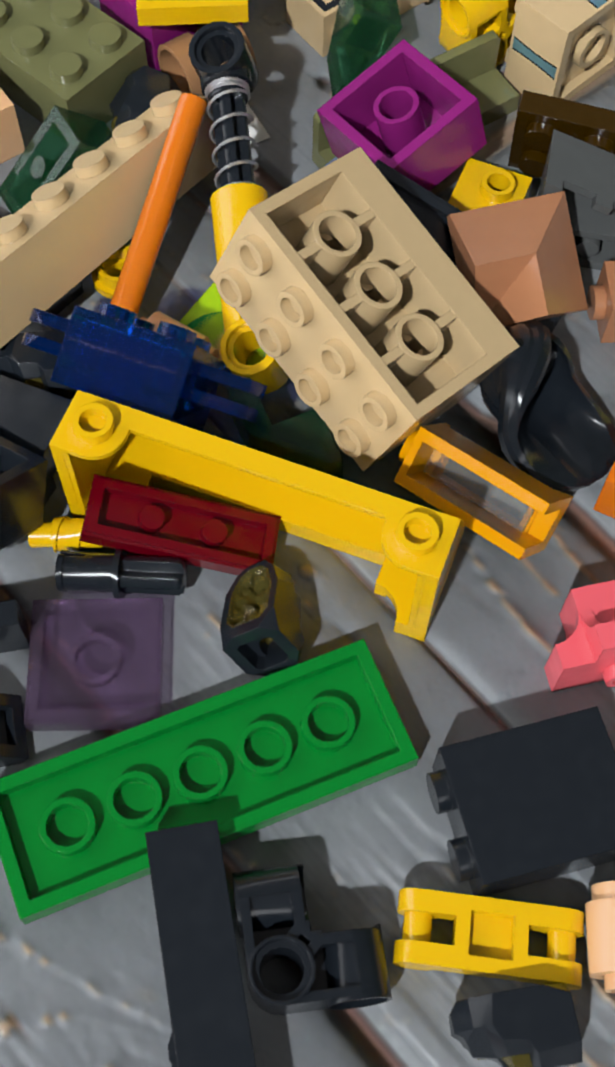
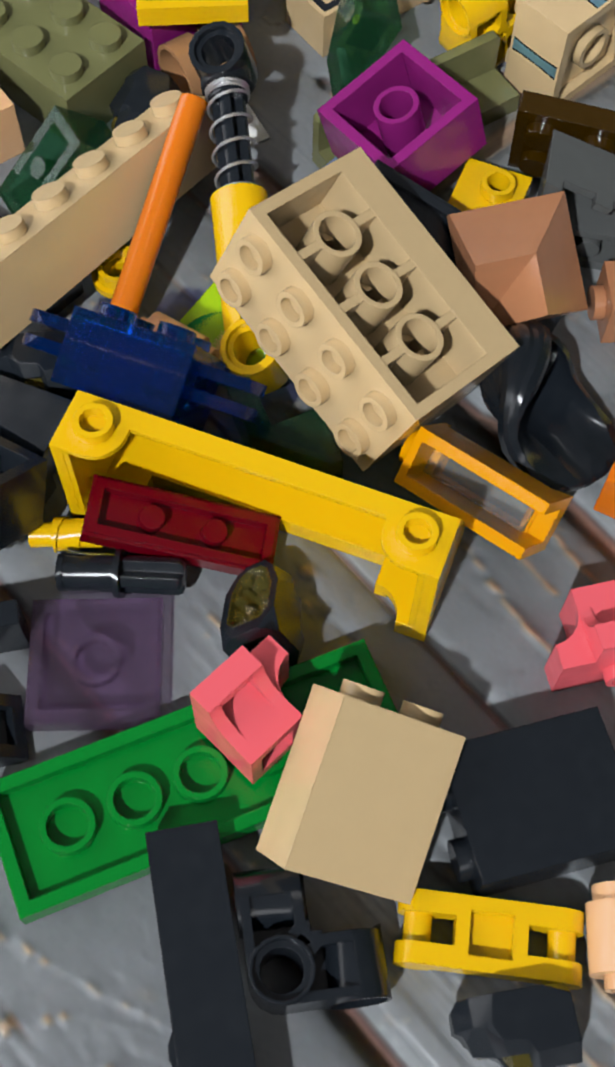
none -> coral brick [189,635,302,784]
none -> tan brick [256,679,466,905]

